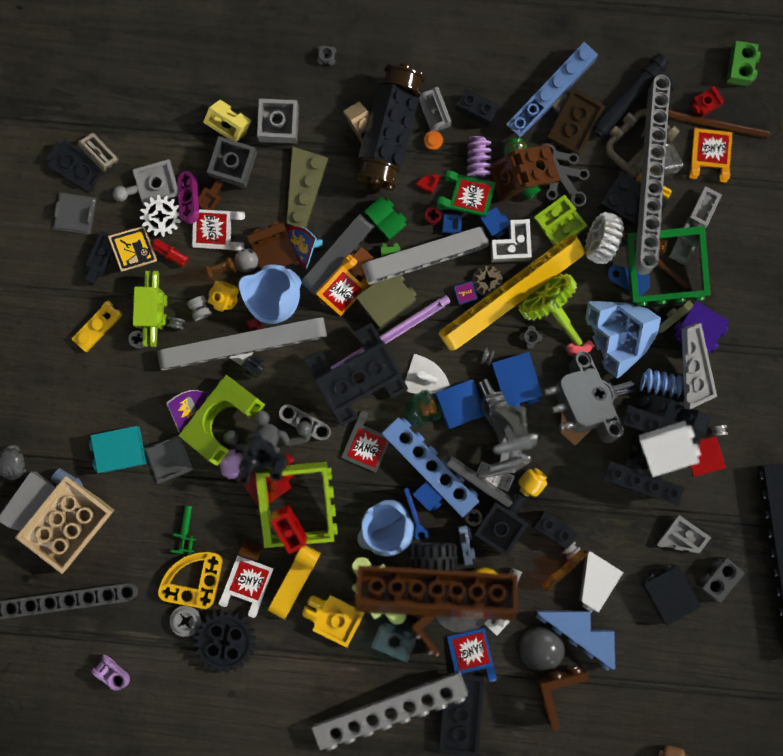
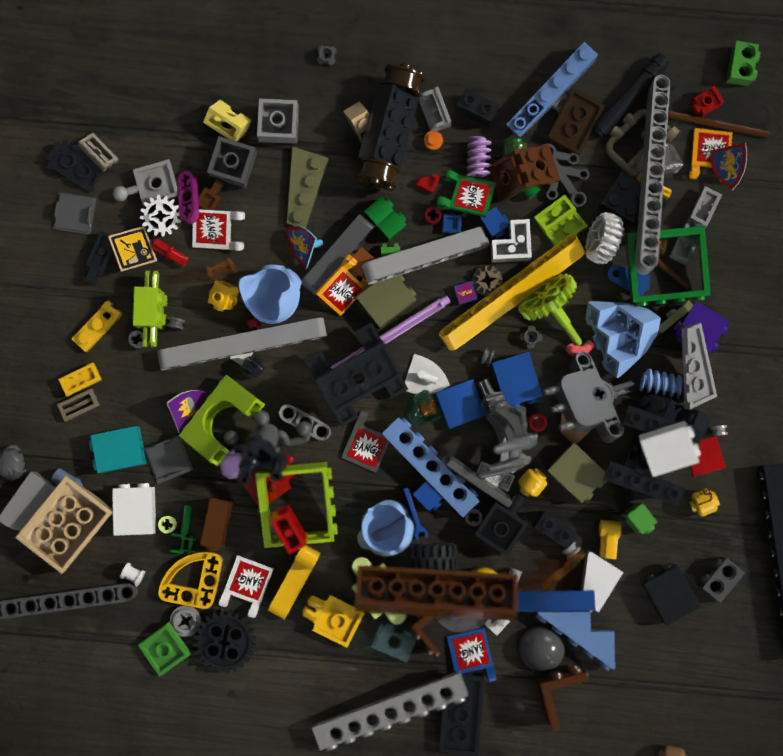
lavender piece [91,655,130,690] -> none
light grey wheel [187,296,212,321] -> none
light grey piece [234,249,258,273] -> none
reddish brown slope [238,540,263,561] -> none
reddish brown bracket [247,222,297,270] -> none
sand blue wing [457,525,475,565] -> none
light grey wing [656,514,711,553] -> none
none -> dark tan tile [56,388,100,422]
none -> yellow plate [58,363,102,397]
none -> white brick [113,483,156,535]
none -> white bush [120,563,145,587]
none -> bright green tile [138,622,191,677]
none -> yellowish green bush [158,516,177,533]
none -> reddish brown brick [200,498,234,551]
none -> blue slope [517,590,596,612]
none -> red tile [528,413,547,432]
none -> olive brick [546,443,607,503]
none -> yellow piece [599,520,621,559]
none -> bright green brick [621,503,657,535]
none -> yellow head [689,488,720,517]
none -> shield [710,143,747,190]

